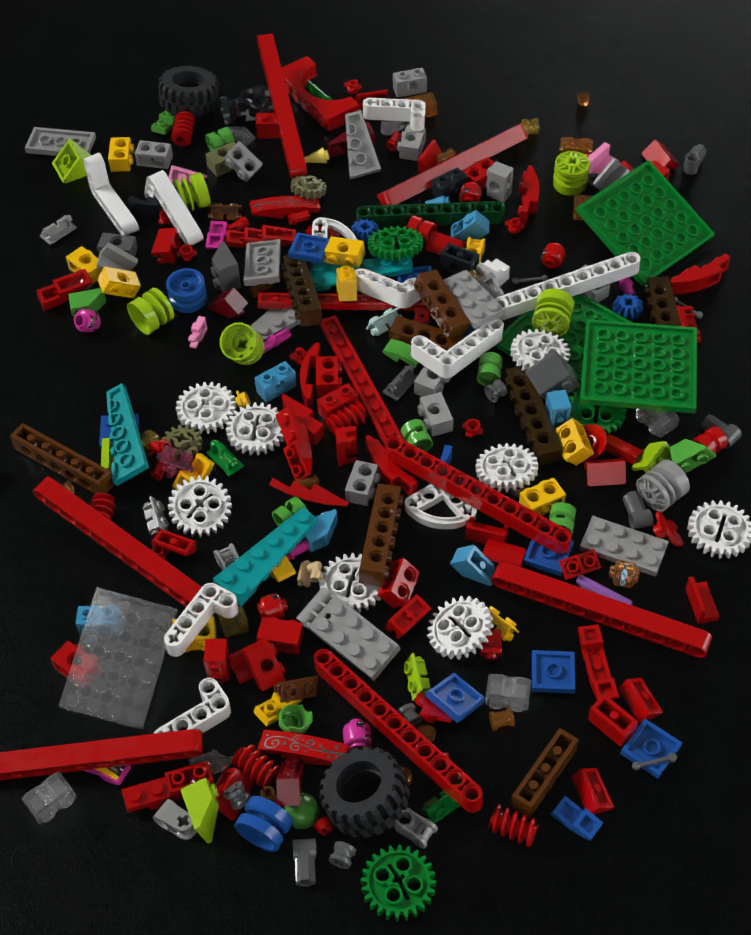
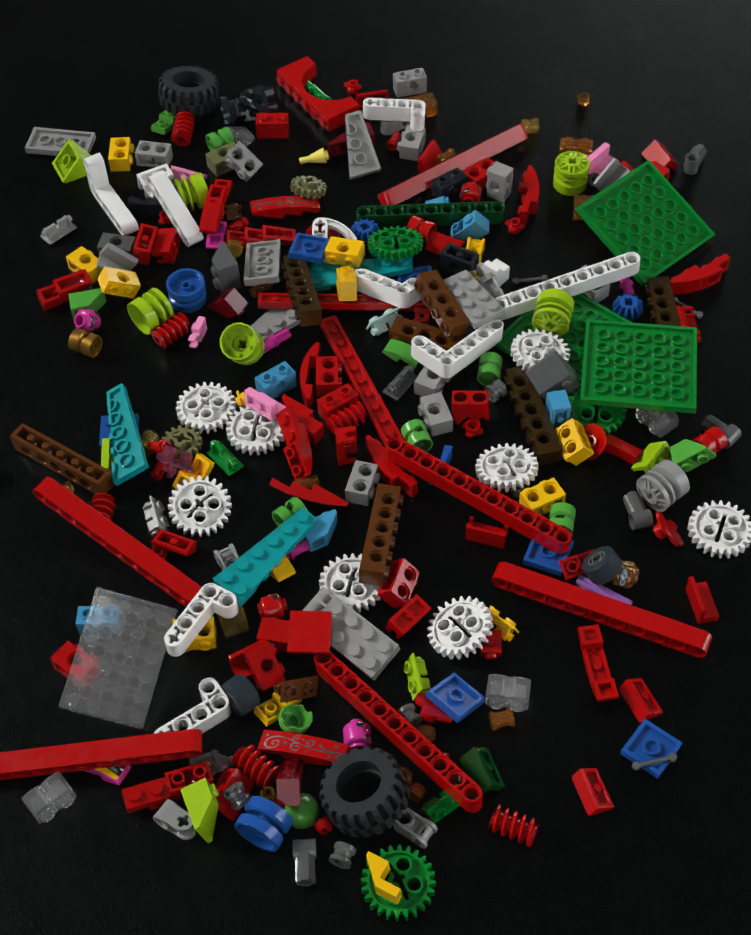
red plate [177,245,197,262] -> none
red brick [203,639,230,684] -> none
red beam [257,33,307,178] -> none
red pin [288,210,310,225] -> none
red plate [290,347,307,366] -> none
tan piece [297,560,323,588] -> none
white beam [405,484,477,529] -> none
dark azure slope [450,545,497,586] -> none
red slope [483,539,526,567] -> none
reddish brown brick [511,728,579,819] -> none
blue plate [532,650,575,694] -> none
red head [541,243,566,269] -> none
blue slope [550,796,603,841] -> none
light grey plate [579,516,669,577] -> none
red panel [584,458,626,486] -> none
red brick [588,694,638,748] -> none
none -> pearl gold wheel [68,328,102,358]
none -> red brick [132,223,158,266]
none -> white panel [136,163,174,190]
none -> red piece [150,312,190,349]
none -> red slope [199,179,232,234]
none -> black wheel [222,674,260,717]
none -> clear yellow wheel [226,240,243,258]
none -> bright pink panel [245,387,286,421]
none -> red tile [287,611,333,654]
none -> yellow slope [366,851,402,905]
none -> clear orange hinge [409,783,425,803]
none -> red piece [451,390,490,425]
none -> dark green panel [457,747,505,799]
none -> black wheel [582,546,623,585]

